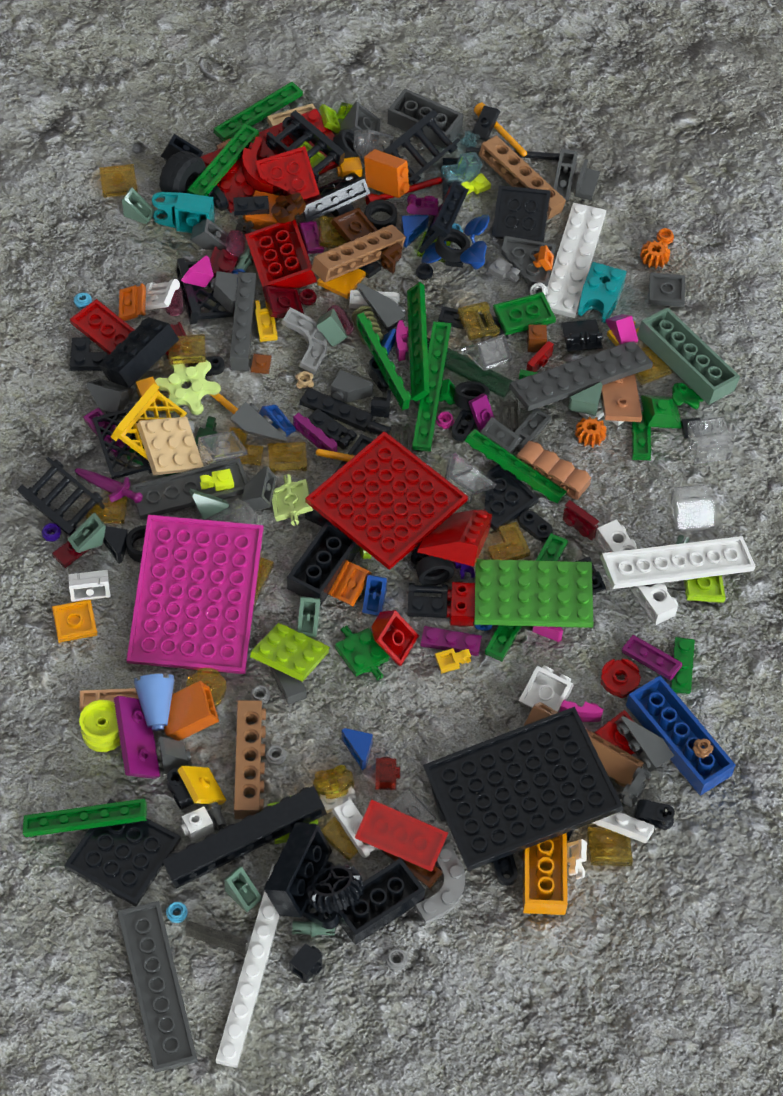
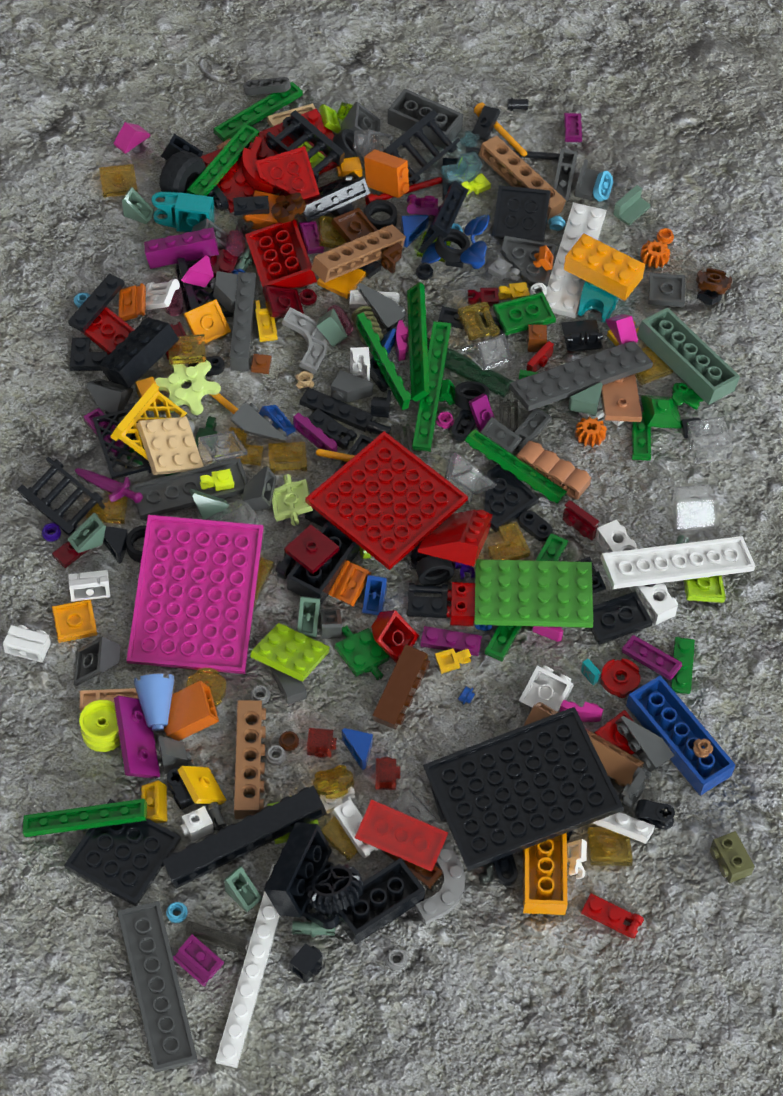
none -> white brick [3,625,50,663]
none -> black plate [68,273,125,333]
none -> dark grey slope [74,636,121,686]
none -> dark pink slope [114,122,150,154]
none -> yellow slope [141,780,167,823]
none -> magenta brick [144,227,219,269]
none -> magenta plate [173,934,225,987]
none -> light orange tile [183,299,231,347]
none -> dark grey beam [243,77,291,96]
none -> black plate [275,553,297,579]
none -> reddish brown plate [279,731,299,751]
none -> dark red plate [284,525,339,574]
none -> clear red brick [307,728,337,758]
none -> dark grey slope [320,609,342,639]
none -> white hinge [350,347,370,381]
none -> reddish brown wedge [372,644,430,730]
none -> blue plate [458,686,475,705]
none -> dark red plate [468,288,499,306]
none -> pearl dark grey arm [478,862,494,884]
none -> yellow plate [498,282,530,300]
none -> black pin [507,97,529,111]
none -> medium azure plate [548,216,566,231]
none -> magenta plate [564,113,582,142]
none -> light orange brick [564,233,645,301]
none -> teal tile [581,659,600,685]
none -> red plate [581,893,644,938]
none -> black plate [590,591,652,645]
none -> medium azure plate [593,171,613,202]
none -> sand green panel [613,185,650,225]
none -> reddish brown plate [696,268,732,294]
none -> black plate [697,290,722,306]
none -> olive brick [710,831,755,883]

